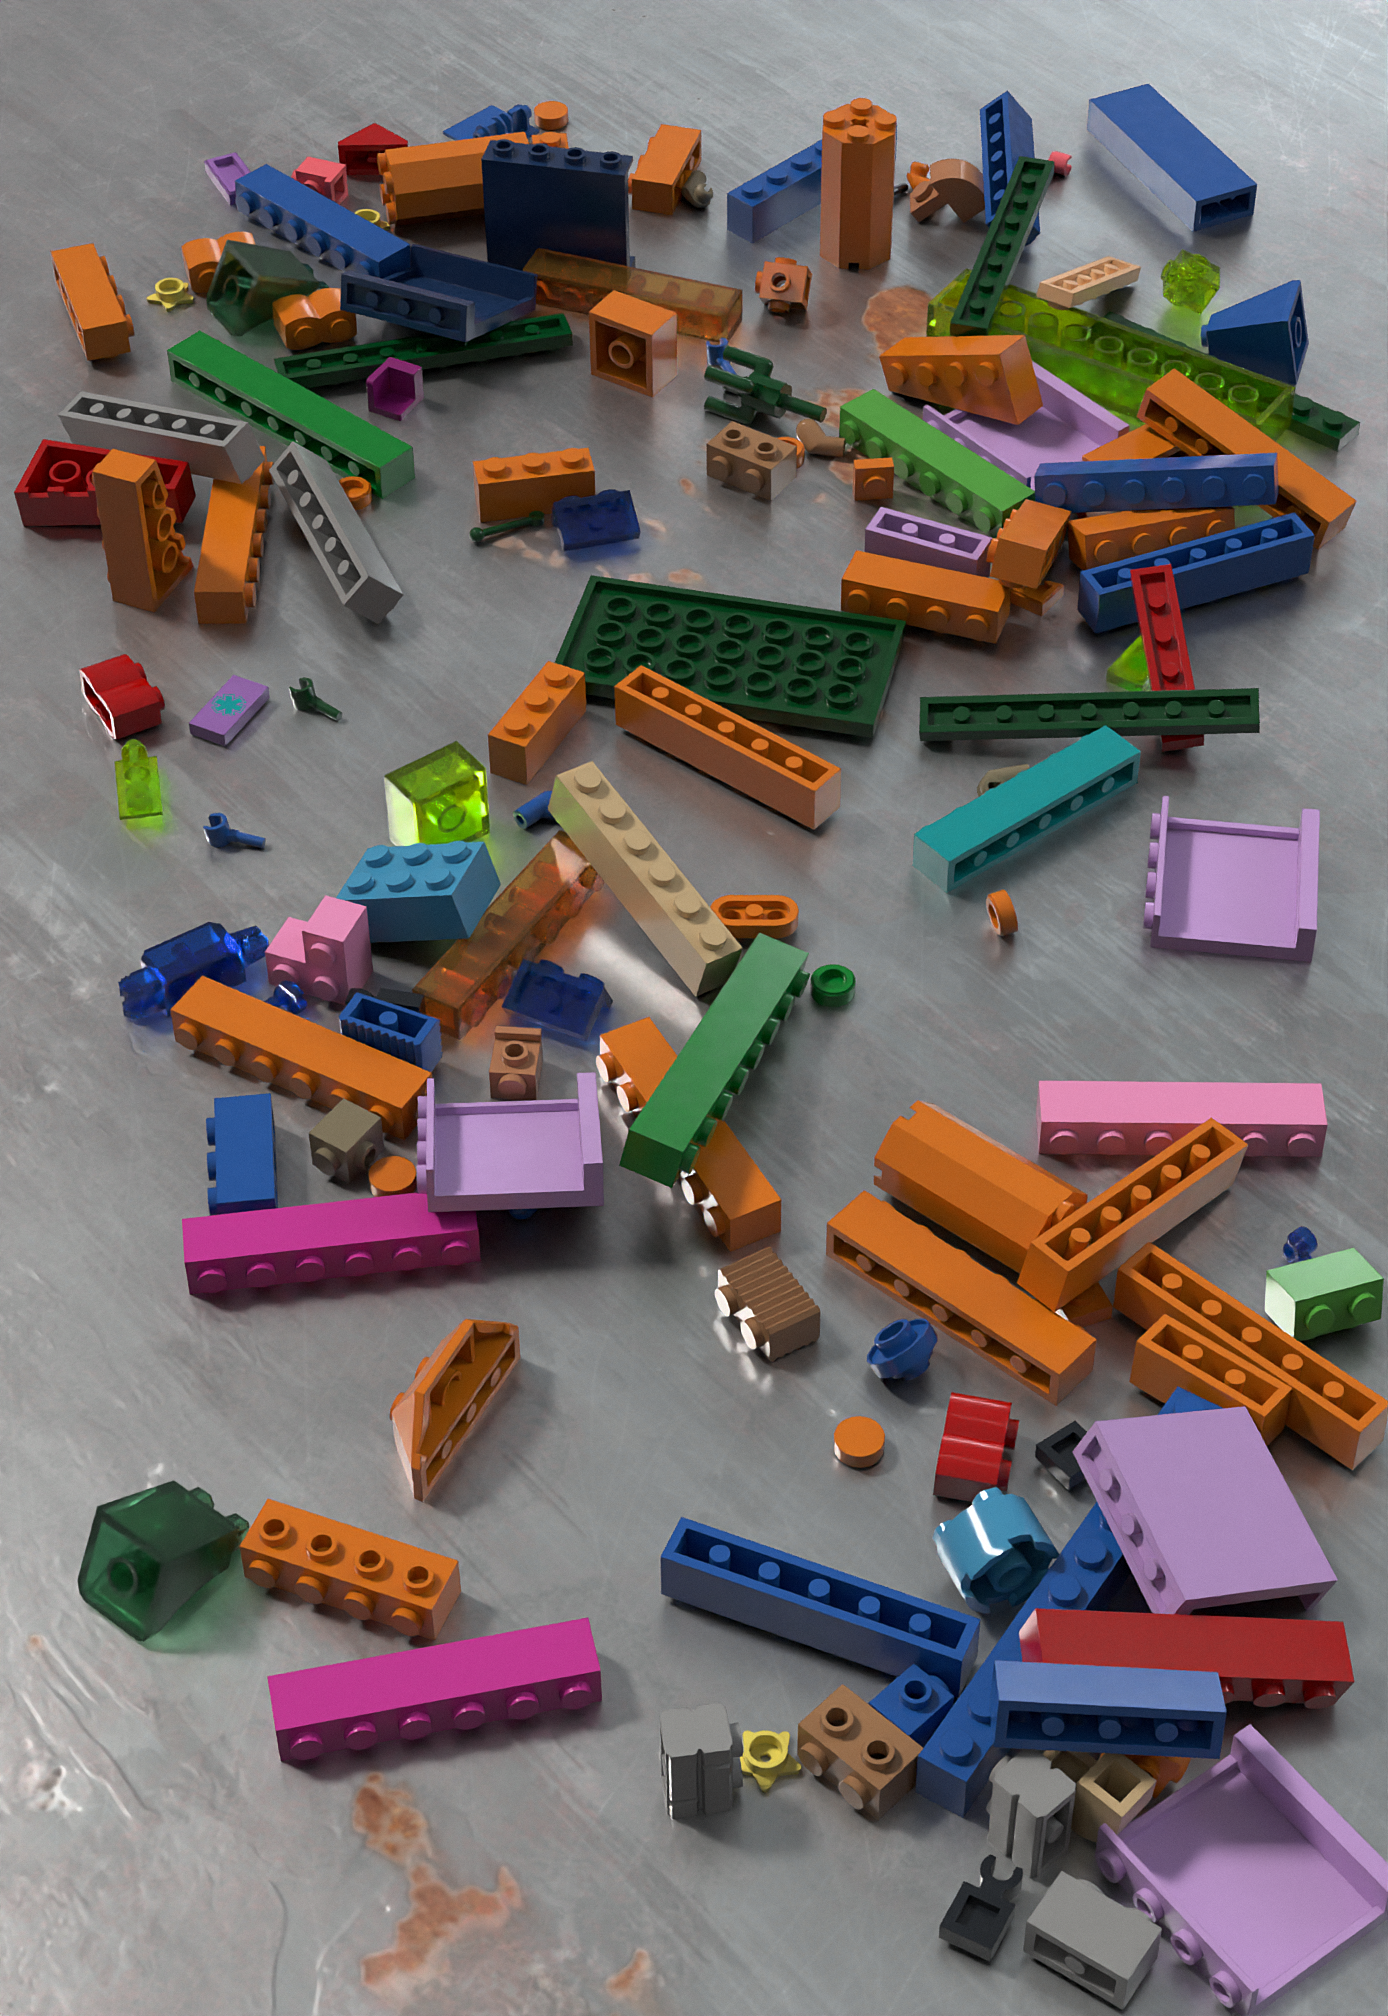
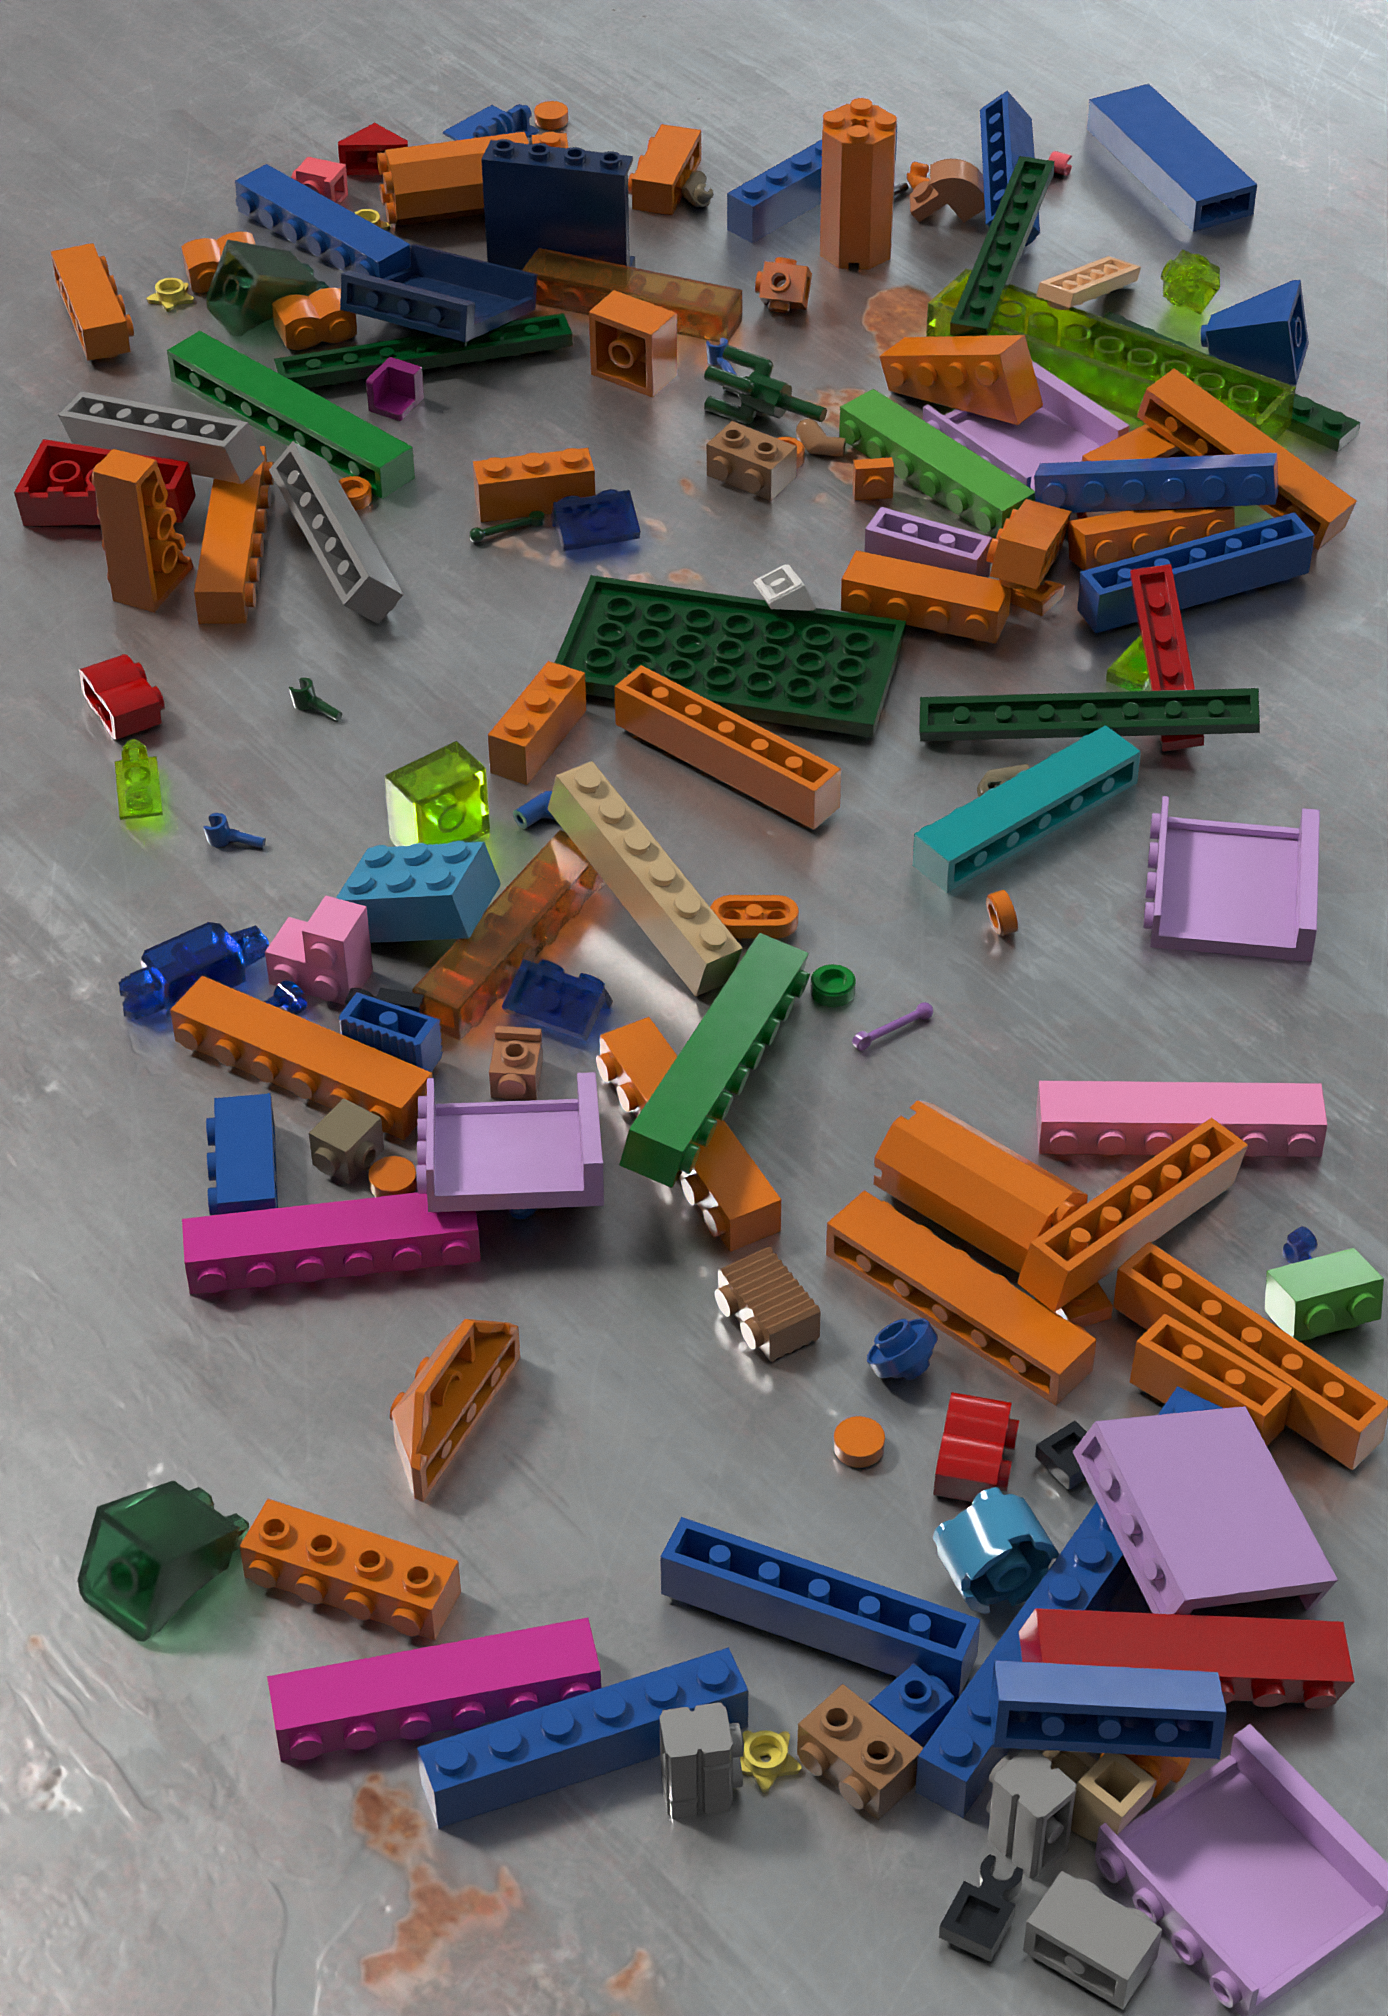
medium lavender tile [189,675,270,746] -> none
medium lavender tile [204,152,251,205] -> none
none -> blue brick [417,1647,749,1829]
none -> white slope [753,564,816,611]
none -> medium lavender hinge [852,1002,933,1051]

